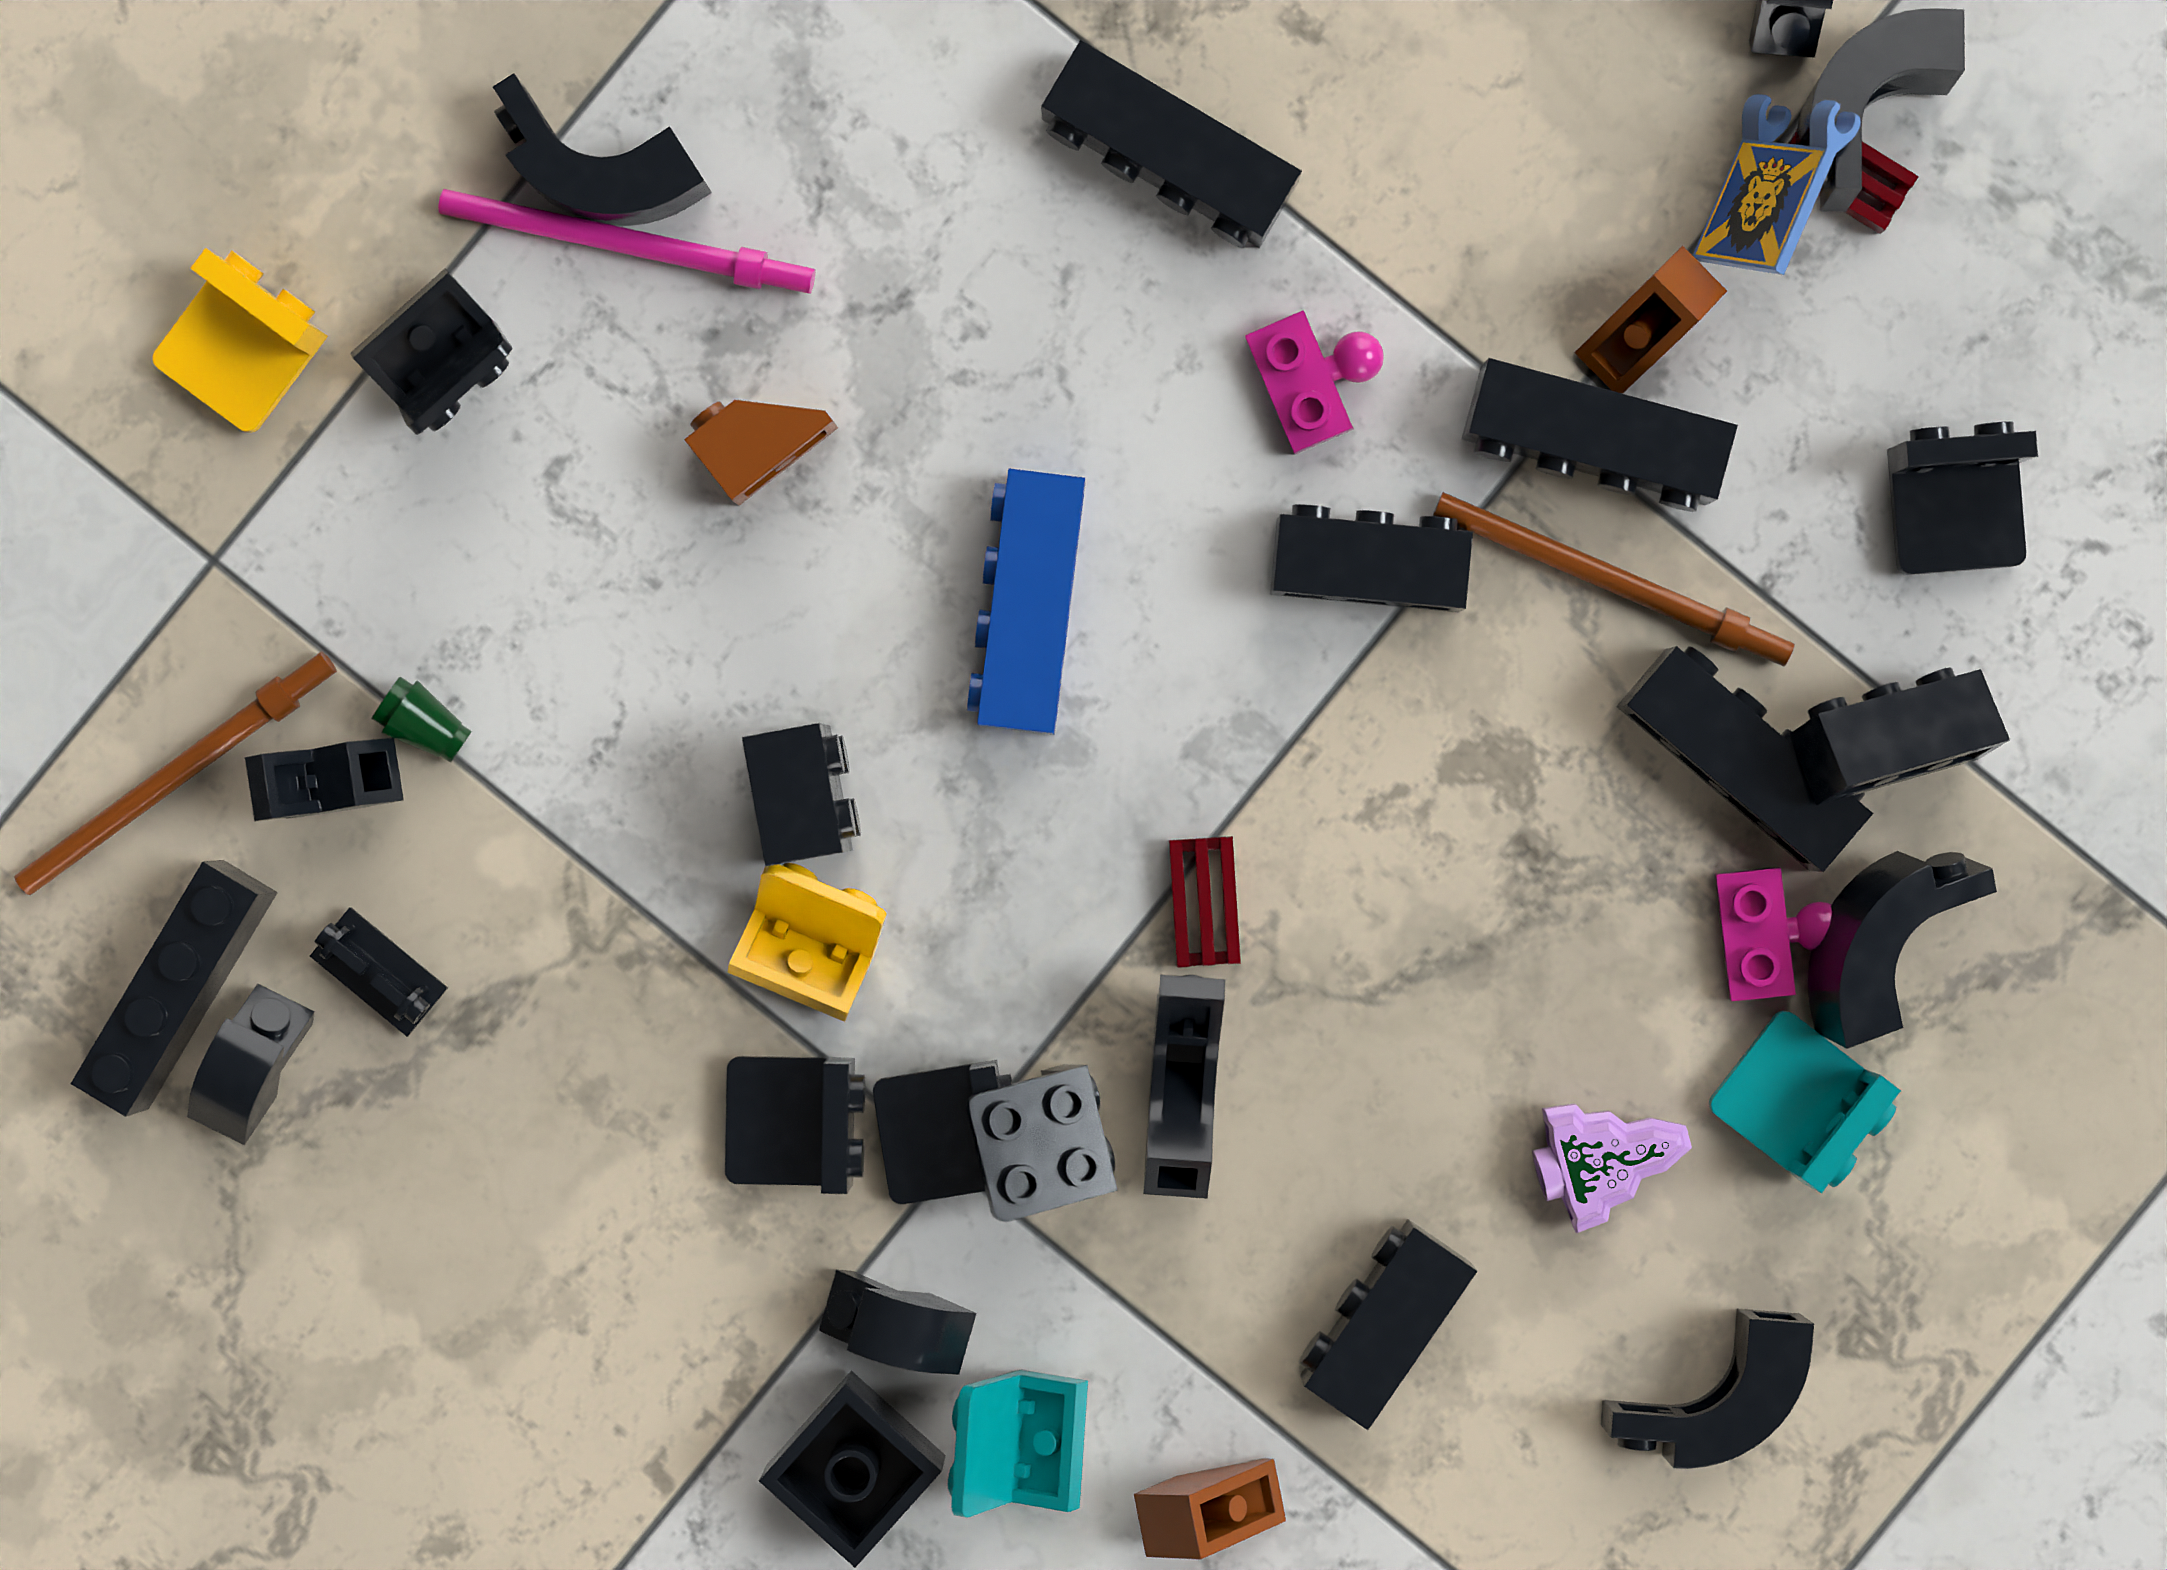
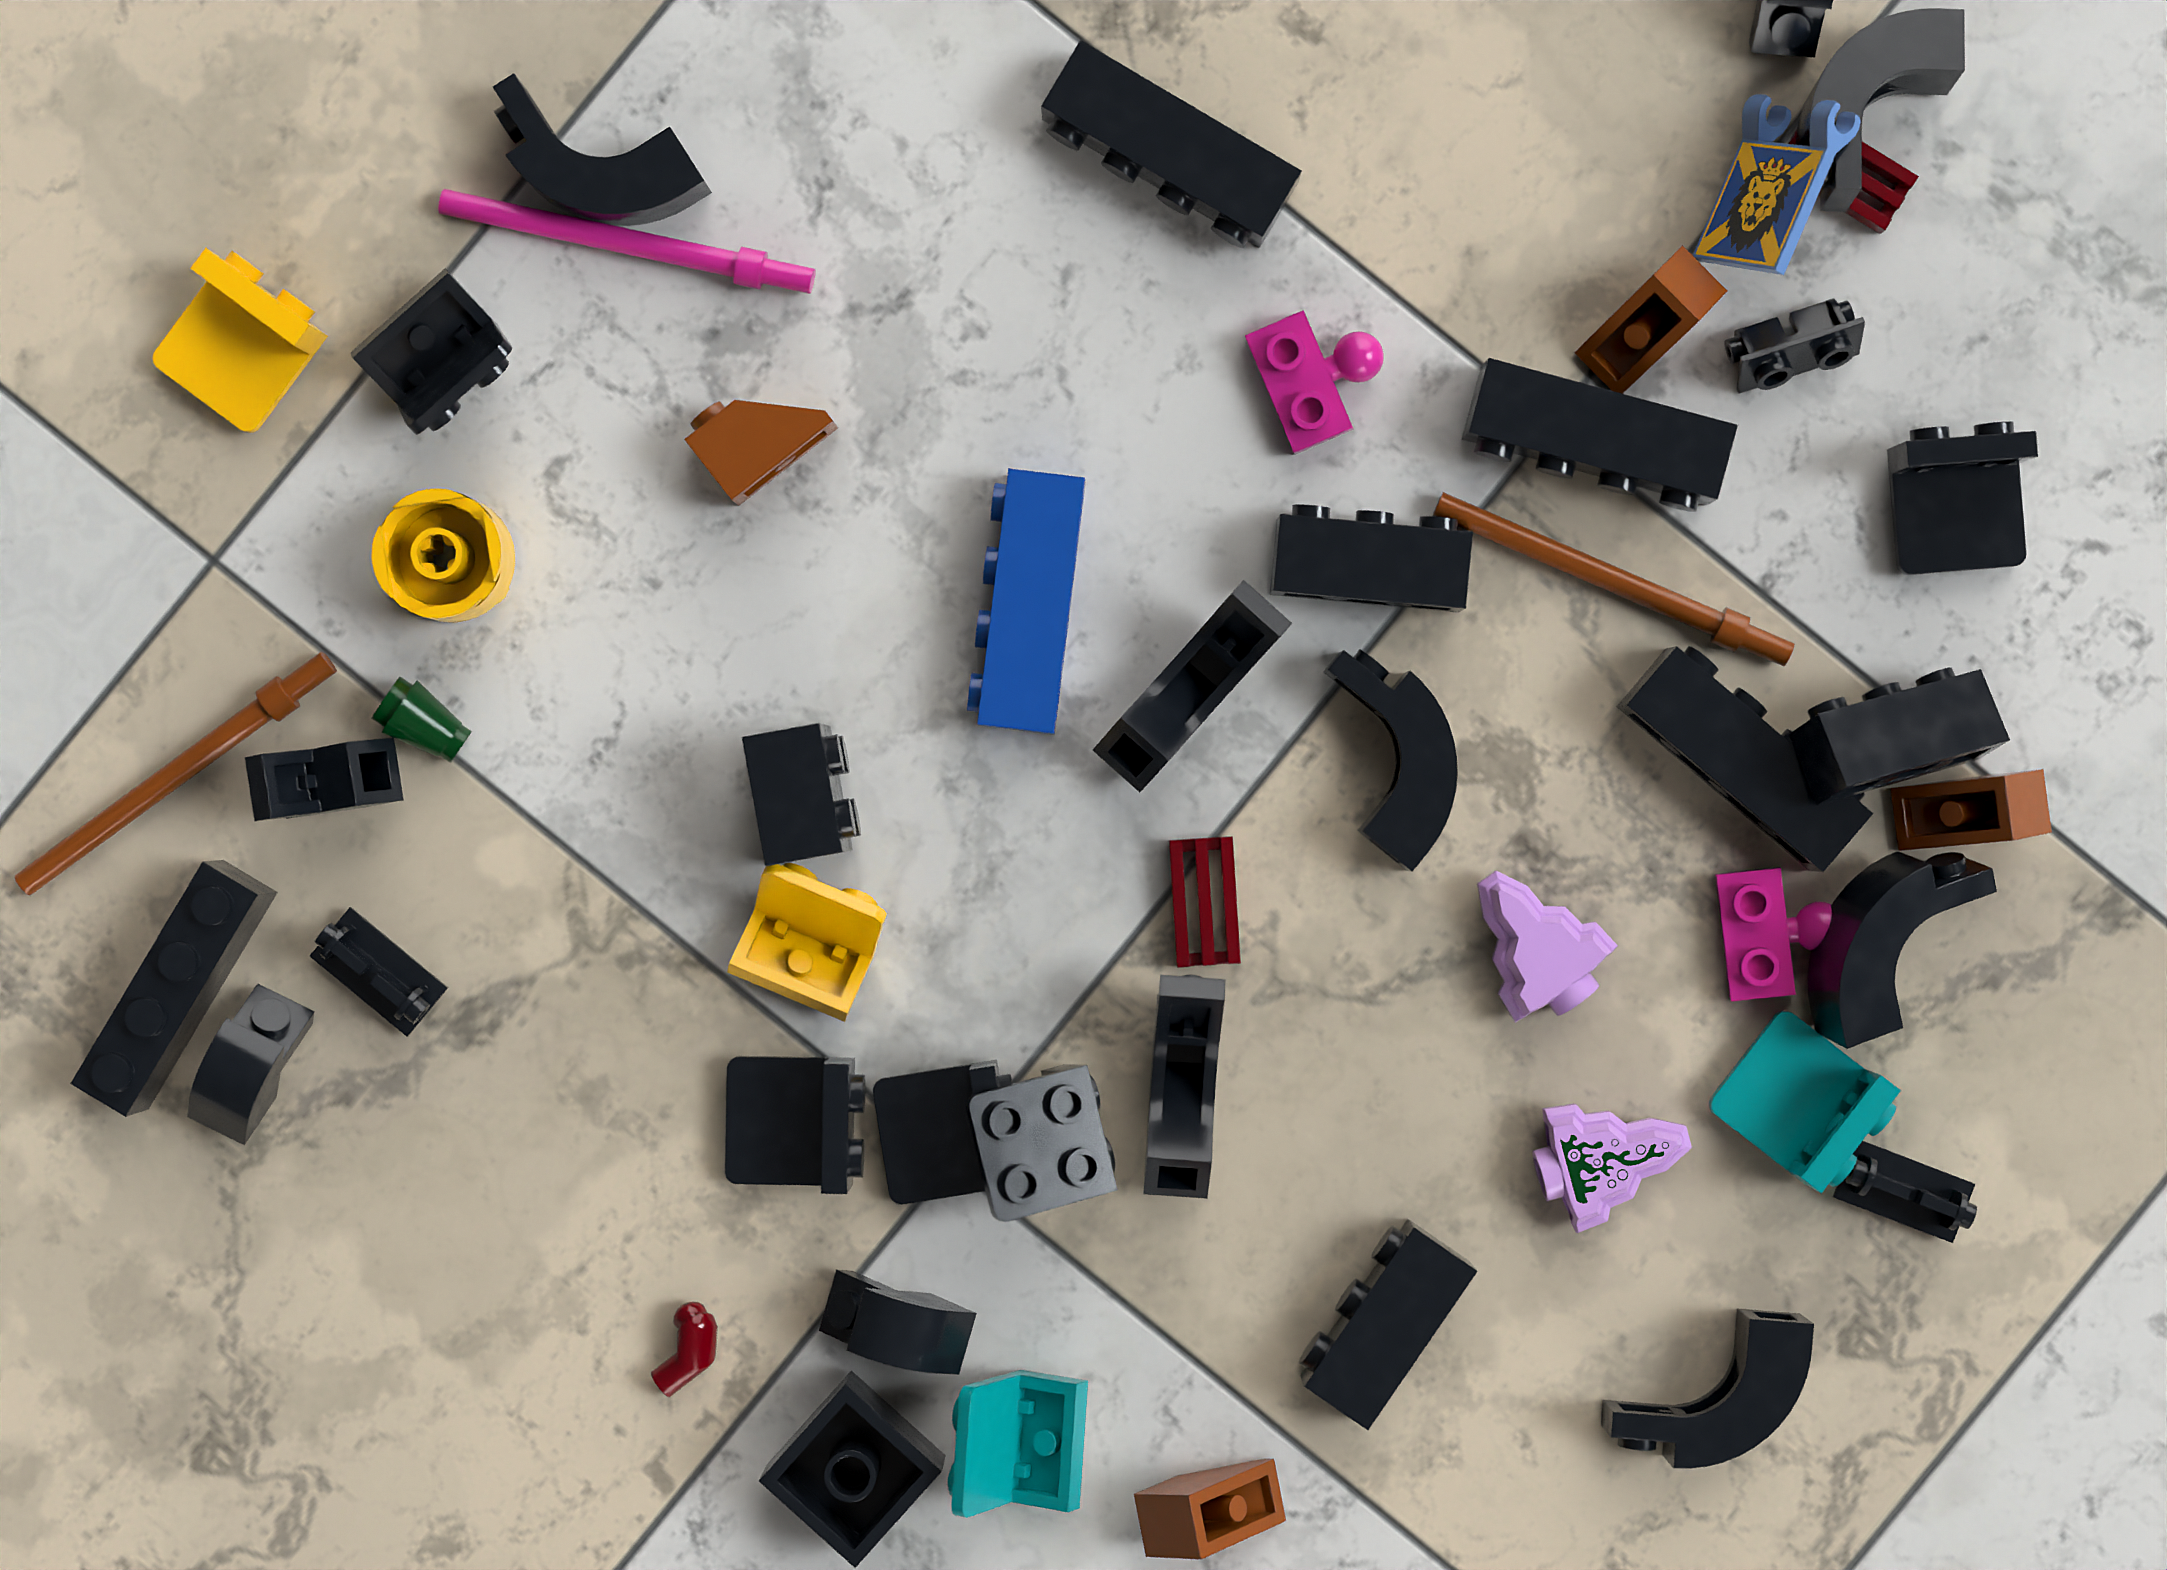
none -> yellow brick [371,488,515,623]
none -> dark red arm [651,1302,718,1397]
none -> black arch [1093,580,1292,793]
none -> black arch [1324,649,1458,872]
none -> lavender rock [1477,871,1618,1022]
none -> black hinge [1724,298,1865,394]
none -> black hinge [1832,1141,1977,1243]
none -> dark orange slope [1890,769,2052,851]

